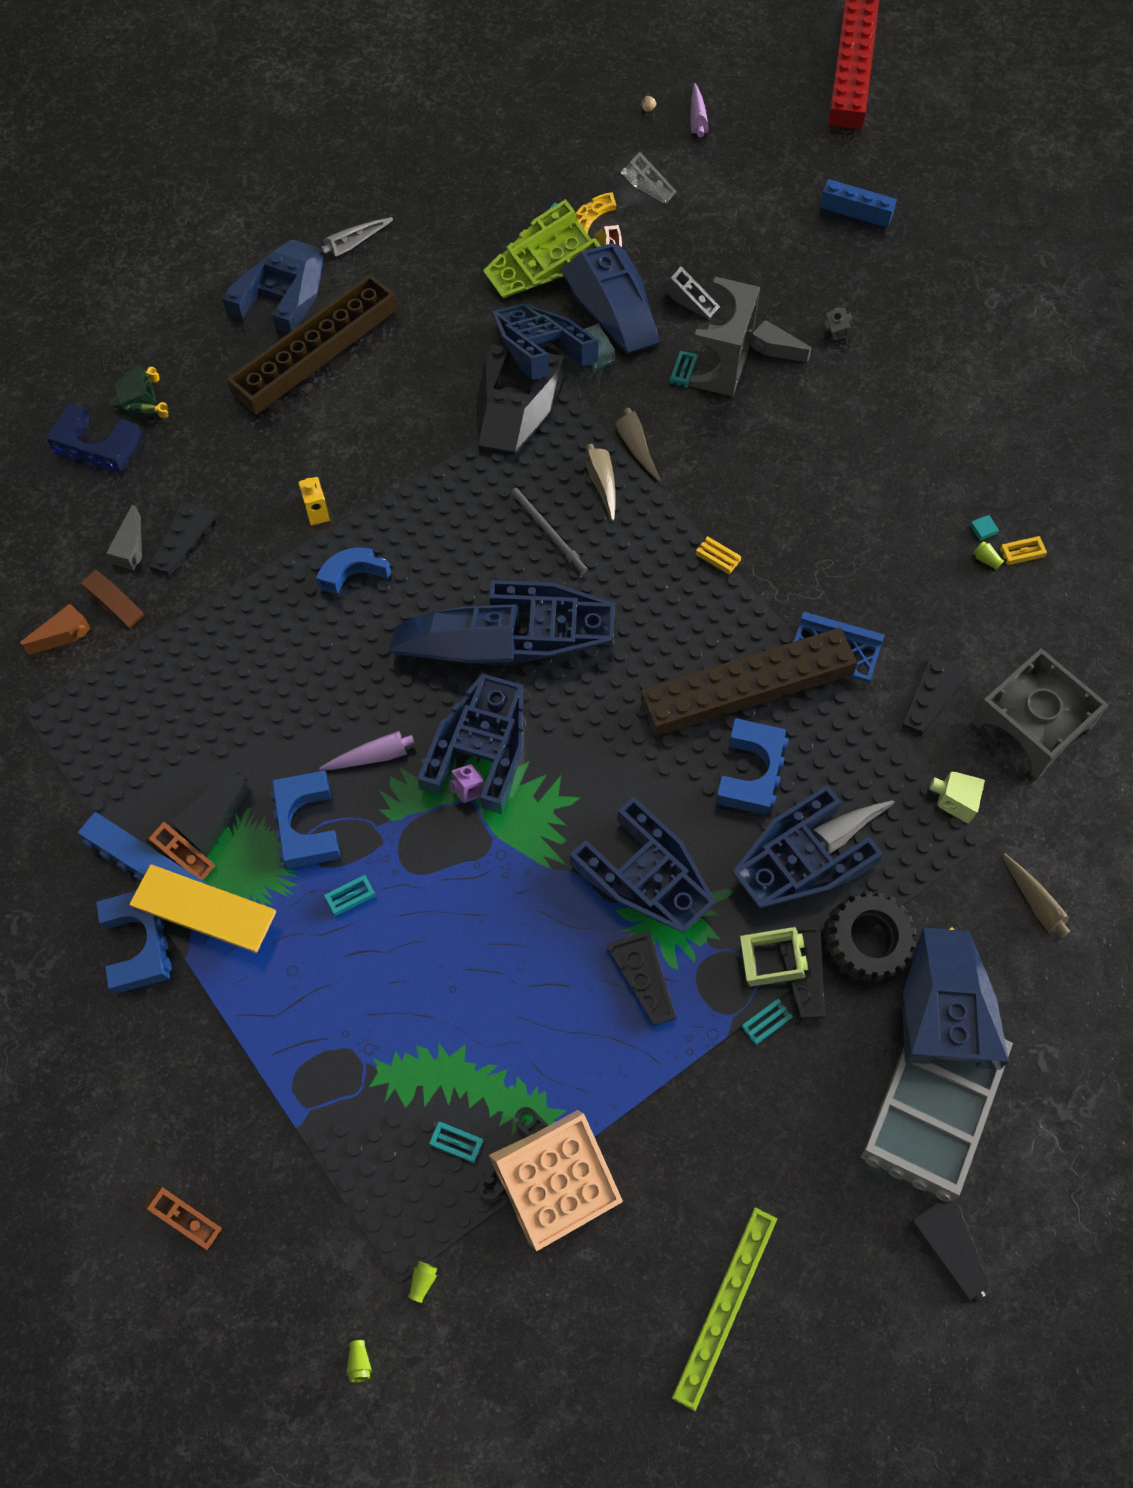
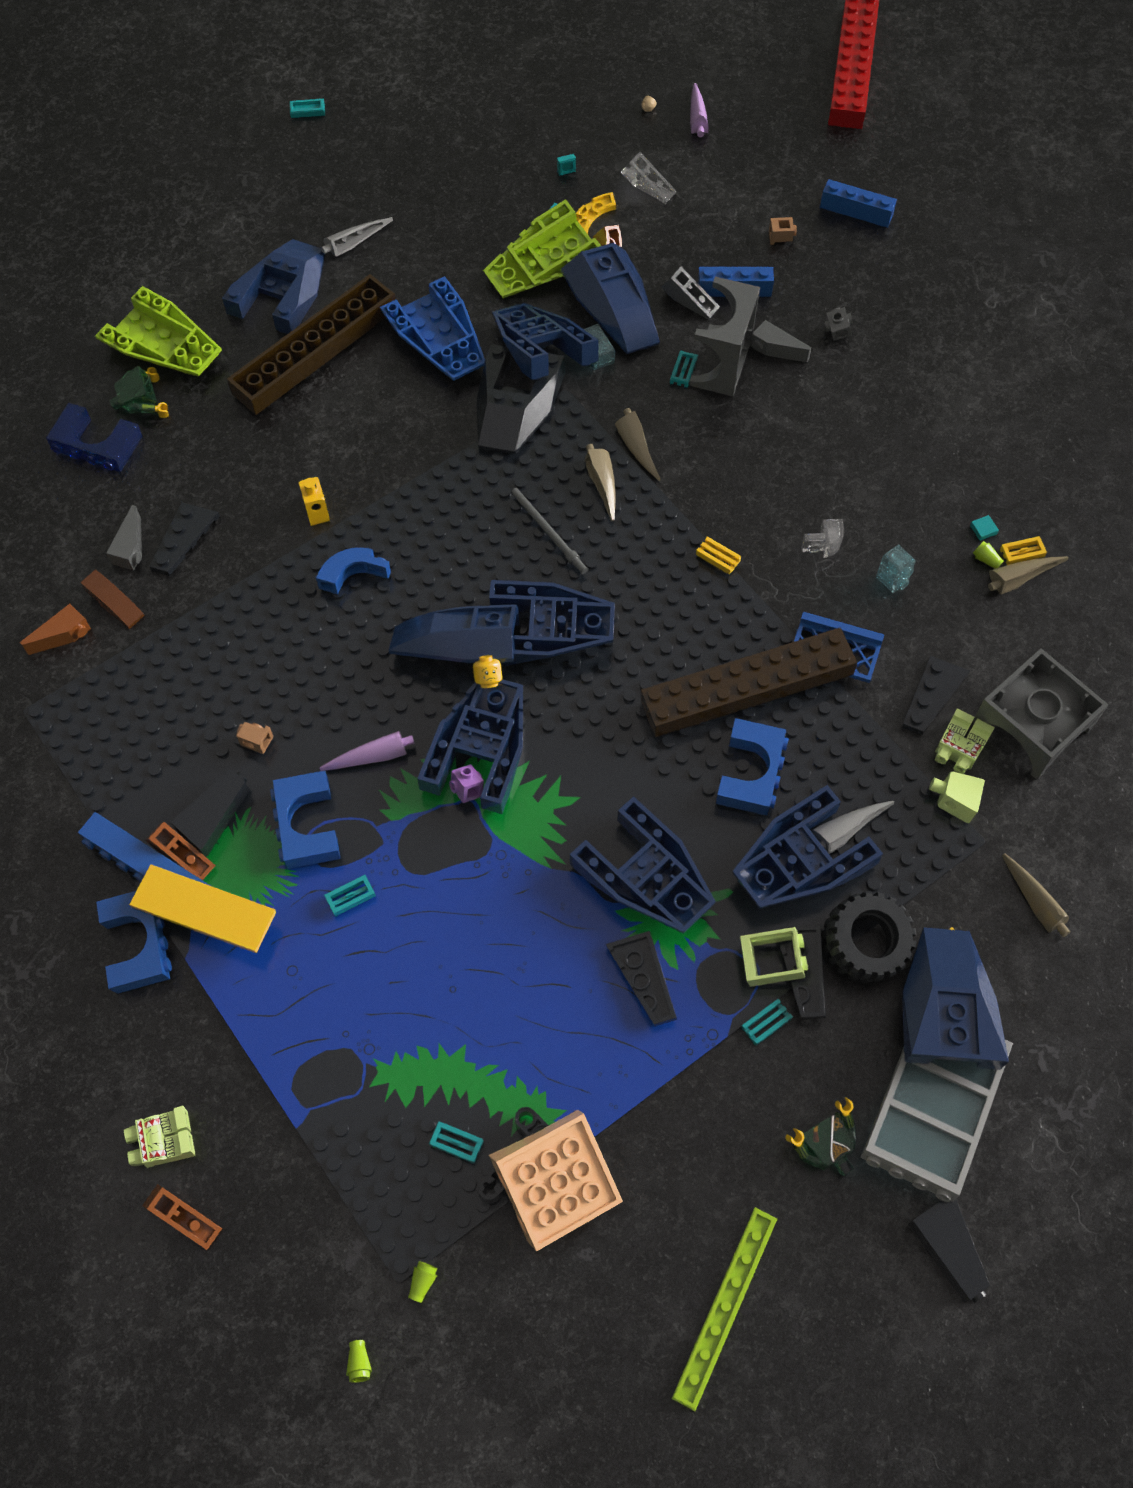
none -> lime wedge [95,286,222,376]
none -> yellowish green hips [124,1106,195,1168]
none -> medium nougat brick [237,722,273,754]
none -> teal tile [289,98,325,118]
none -> blue wedge [380,276,485,381]
none -> yellow head [473,655,502,688]
none -> teal tile [557,154,576,175]
none -> blue brick [697,267,774,297]
none -> medium nougat brick [769,217,797,245]
none -> clear green torso [785,1097,856,1177]
none -> clear brick [802,519,844,558]
none -> clear light blue brick [876,544,916,593]
none -> yellowish green hips [935,708,995,774]
none -> dark tan piece [988,556,1069,594]

